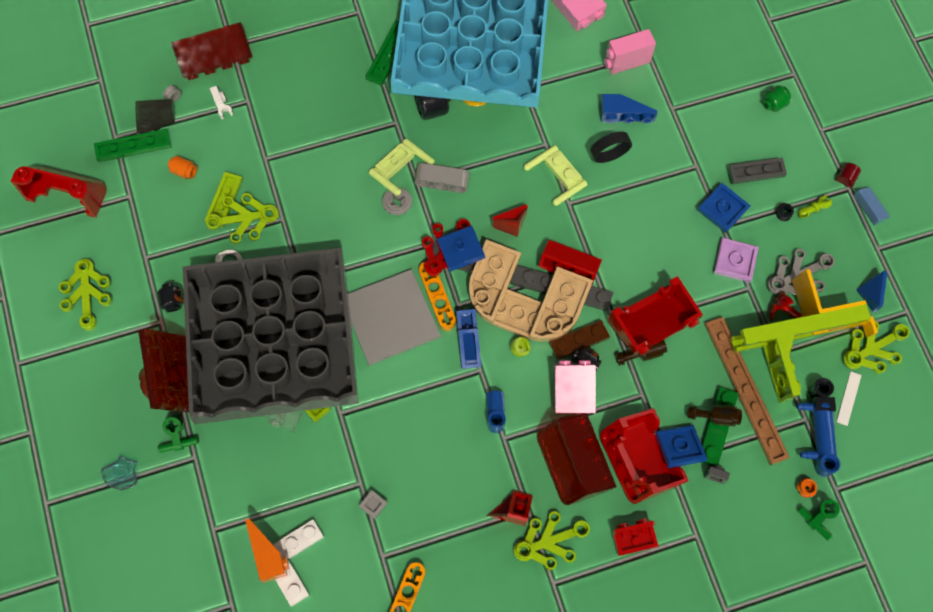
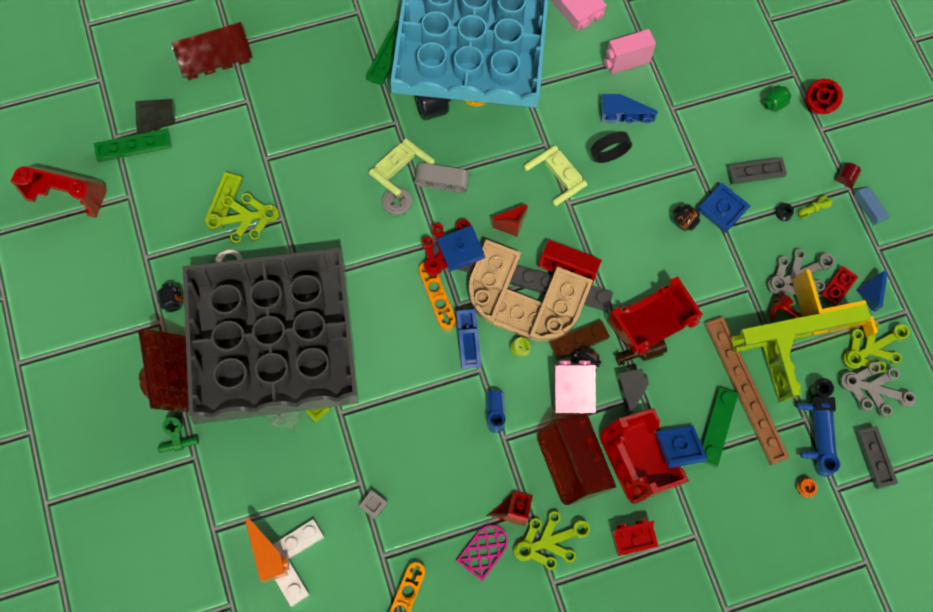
lime plant [58,259,112,331] -> none
clear light blue animal [101,455,137,490] -> none
light grey bush [163,85,181,103] -> none
orange brick [168,155,197,179] -> none
white plate [210,86,233,119] -> none
light grey tile [348,269,441,366] -> none
dark brown piece [688,405,742,427] -> none
dark grey plate [704,466,730,484] -> none
lavender tile [714,237,759,283] -> none
green piece [798,499,840,540] -> none
white sticker [837,371,862,426] -> none
none -> dark pink window [456,525,508,581]
none -> dark grey slope [617,369,649,415]
none -> black head [673,204,701,231]
none -> red cone [805,79,843,114]
none -> red slope [821,266,859,306]
none -> light grey plant [840,362,916,417]
none -> dark grey plate [856,426,898,489]

